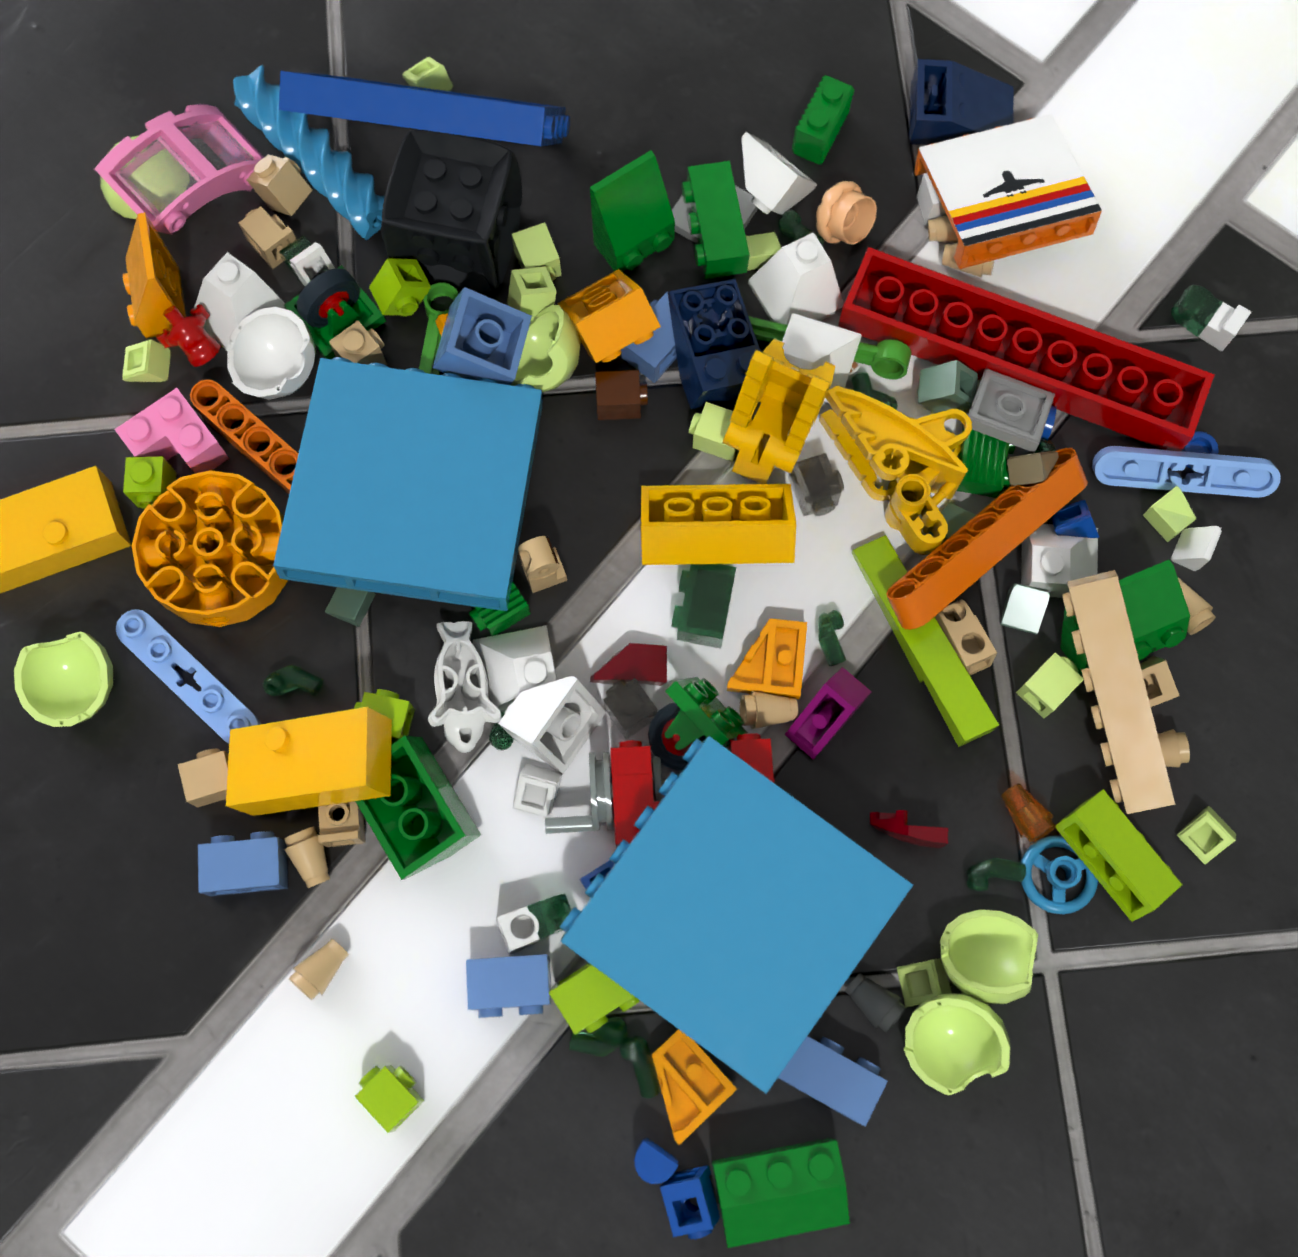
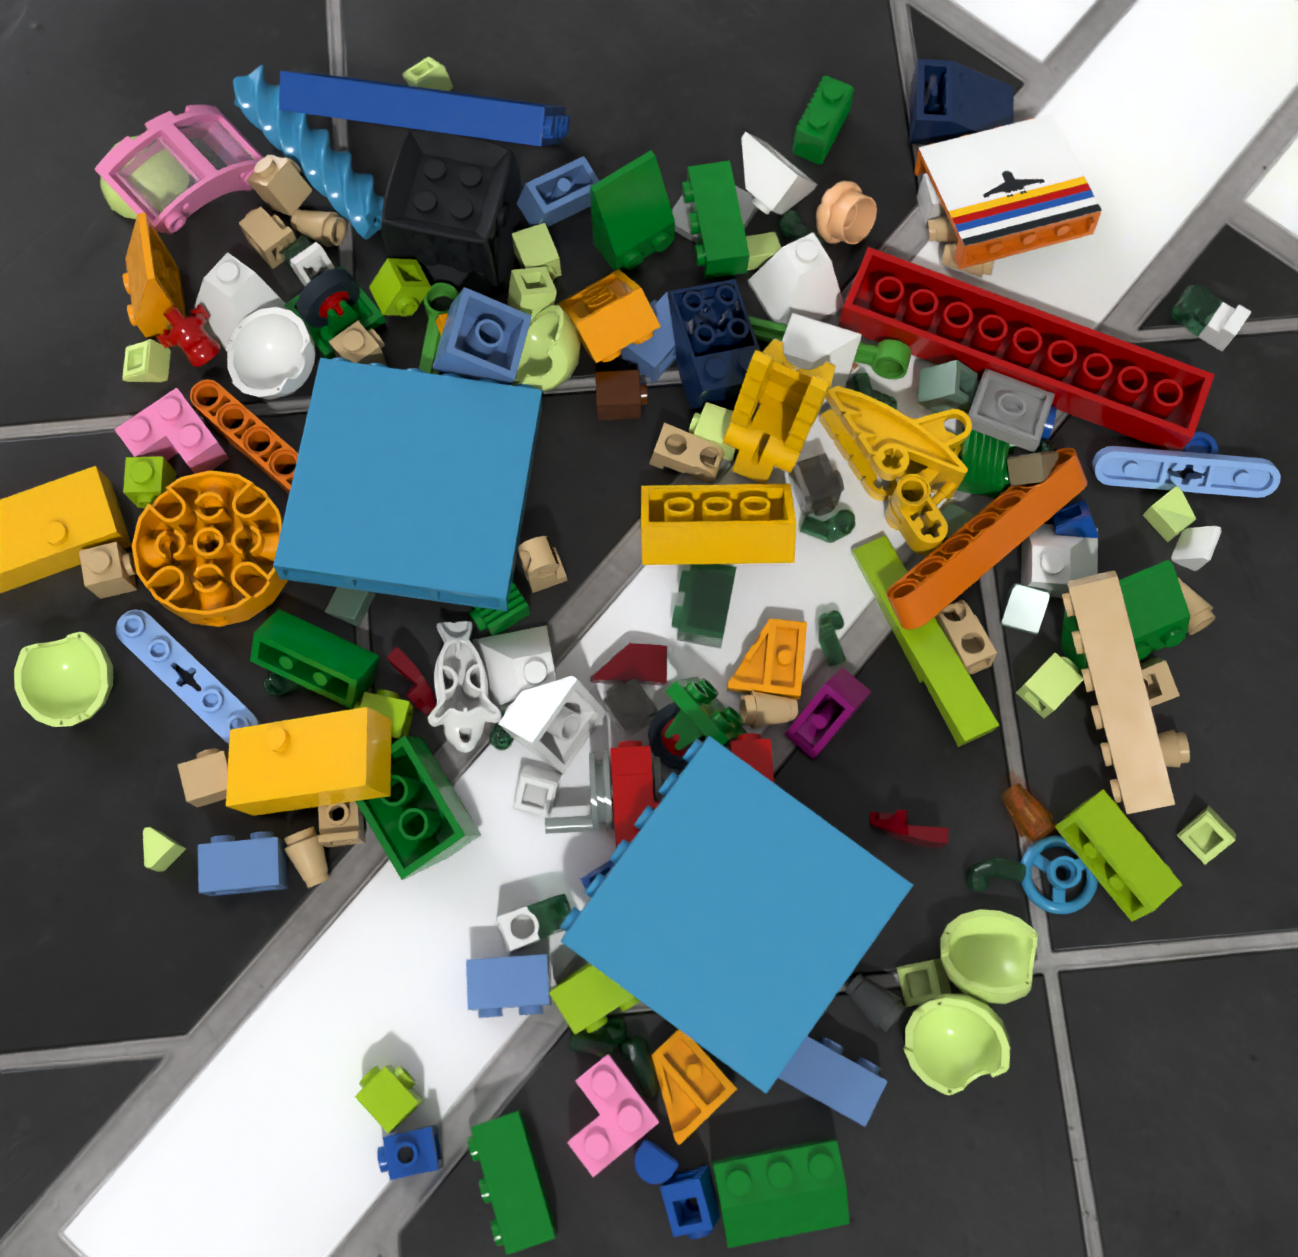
tan cone [289,939,349,1000] -> none
none -> tan brick [79,542,137,599]
none -> yellowish green slope [143,827,186,872]
none -> green brick [250,609,379,709]
none -> tan cone [291,209,347,247]
none -> blue brick [377,1125,444,1180]
none -> dark red slope [386,646,437,716]
none -> green brick [467,1109,558,1255]
none -> medium blue brick [517,156,599,227]
none -> bright pink brick [567,1054,659,1177]
none -> tan leg [649,423,724,482]
none -> clear green arm [800,509,856,543]

